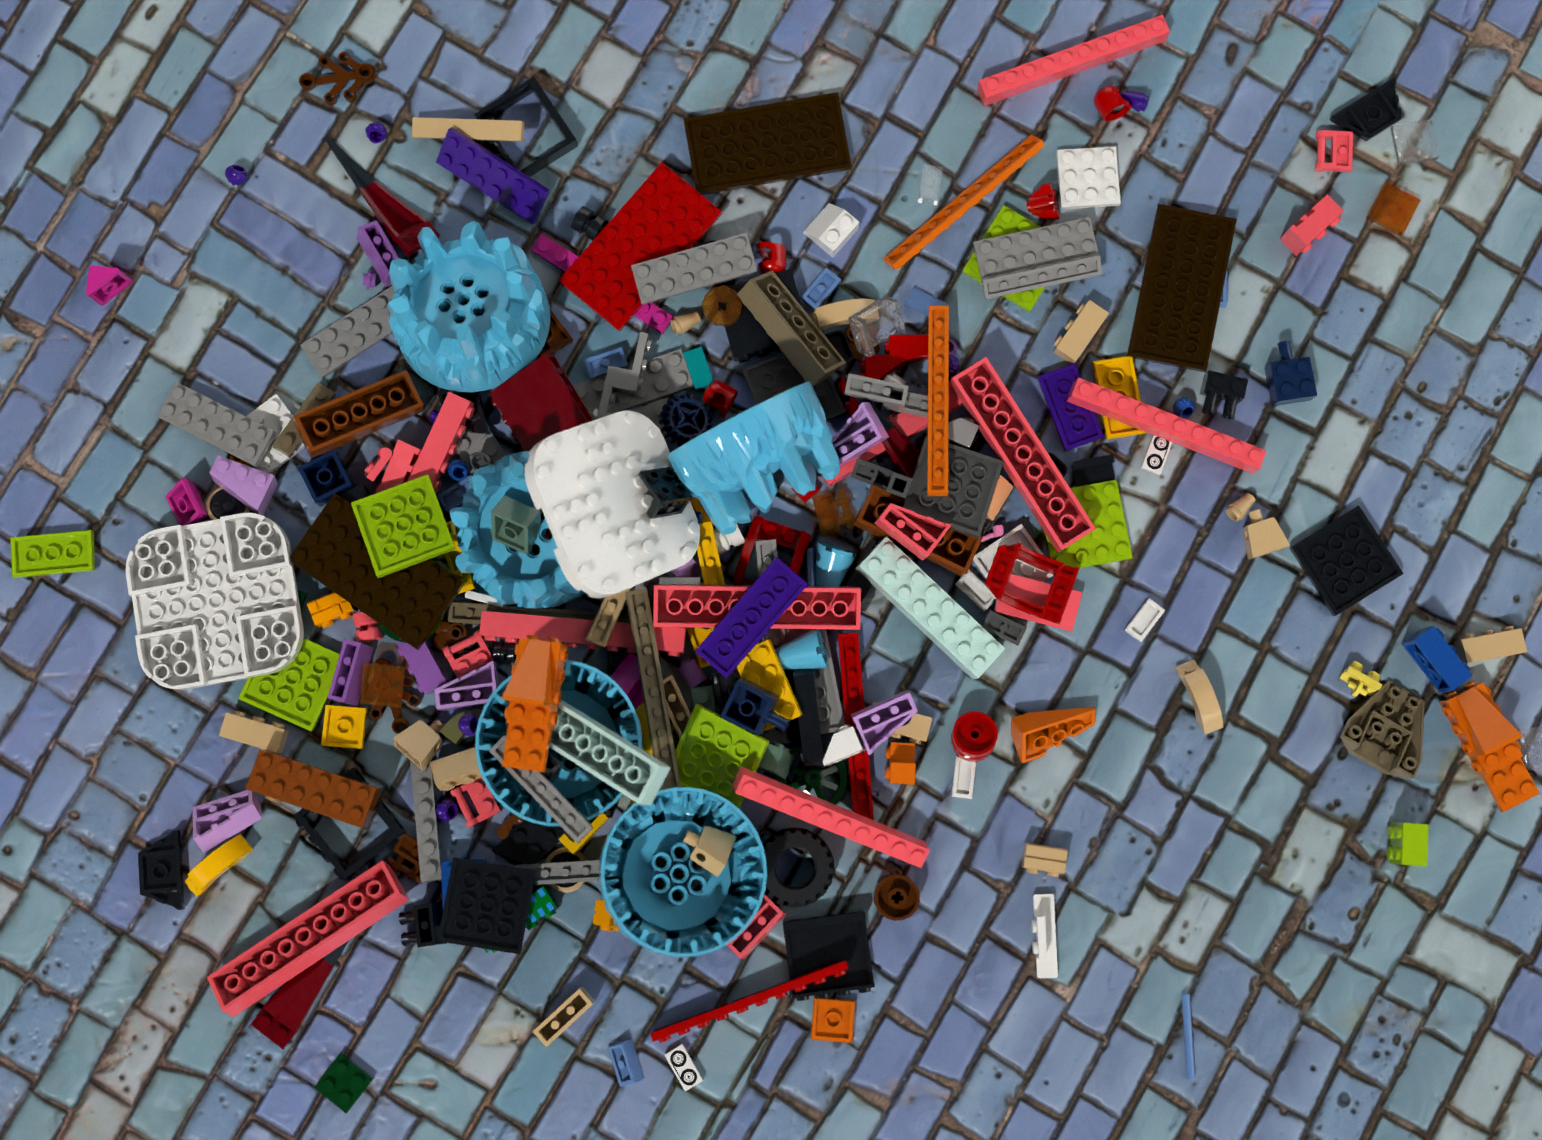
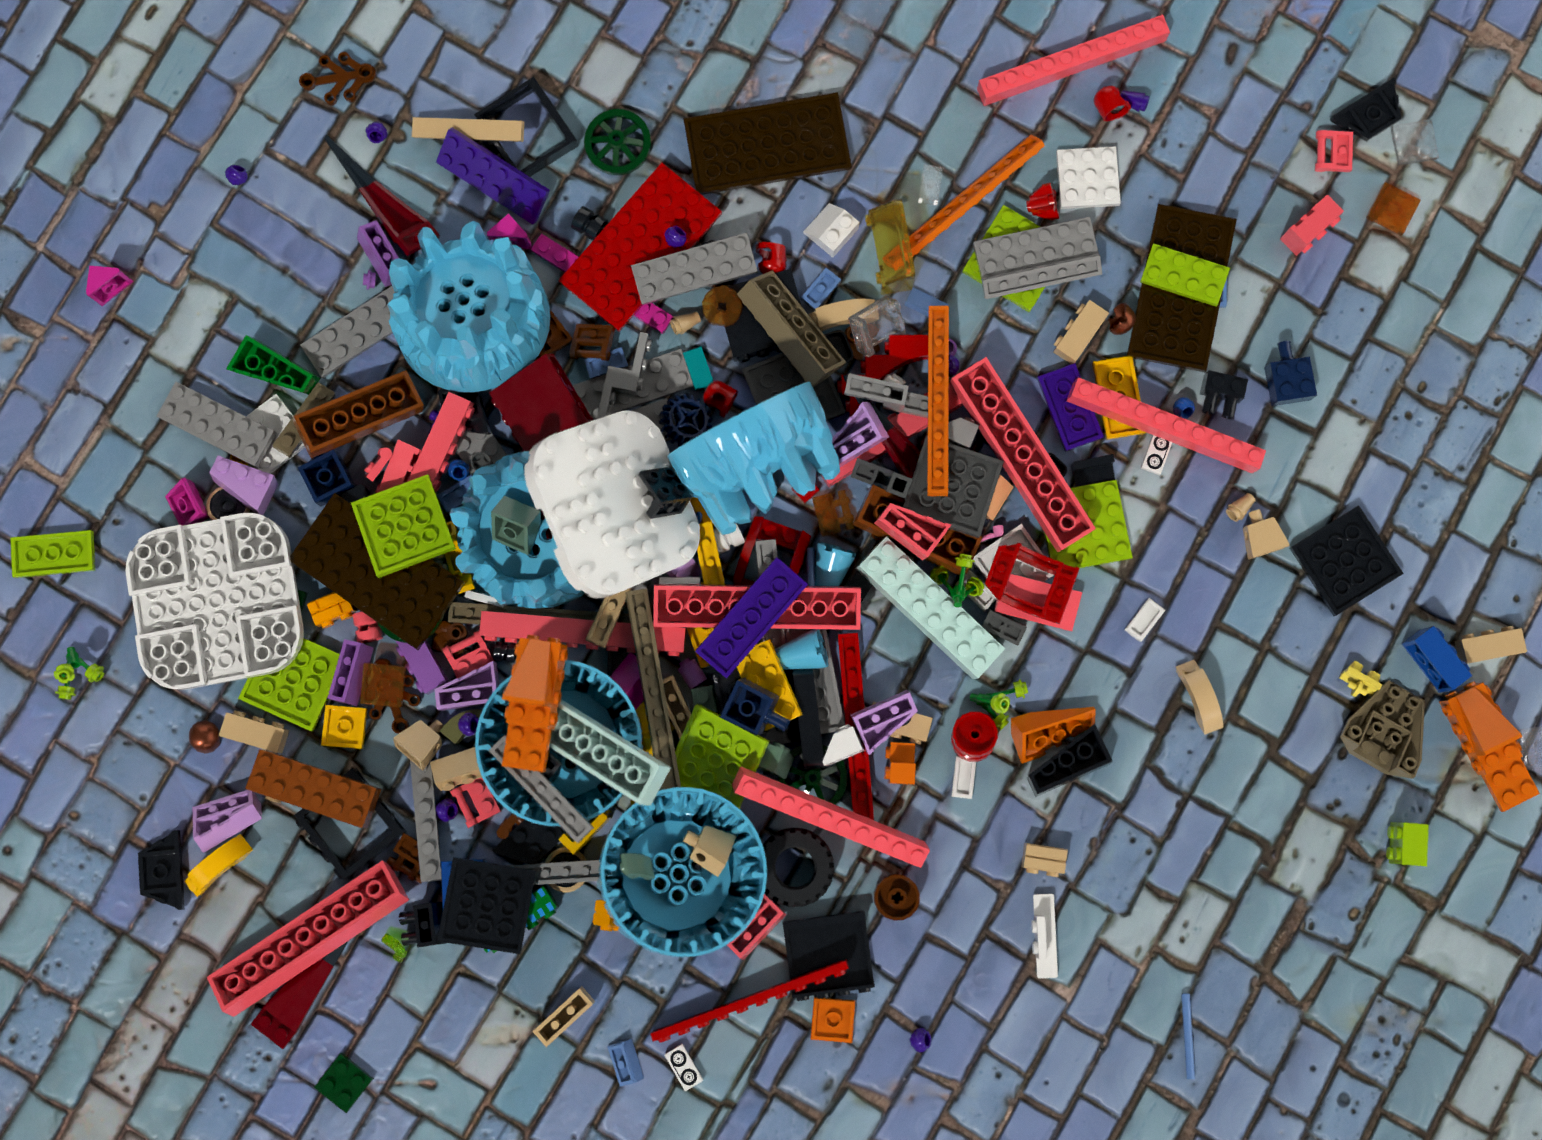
none -> lime plant [54,647,104,700]
none -> copper hair [188,720,220,754]
none -> green wedge [226,335,320,395]
none -> clear neon green arm [381,933,407,962]
none -> dark pink slope [487,213,532,249]
none -> reddish brown plate [569,324,615,361]
none -> dark green wheel [584,109,651,175]
none -> sand green slope [620,853,655,880]
none -> dark purple piece [665,226,686,247]
none -> clear yellow windscreen [865,199,915,295]
none -> dark purple piece [909,1028,931,1052]
none -> plant [930,554,984,608]
none -> lime plant [970,679,1028,730]
none -> black wedge [1027,724,1113,797]
none -> copper hair [1109,303,1136,335]
none -> lime plate [1140,243,1230,307]

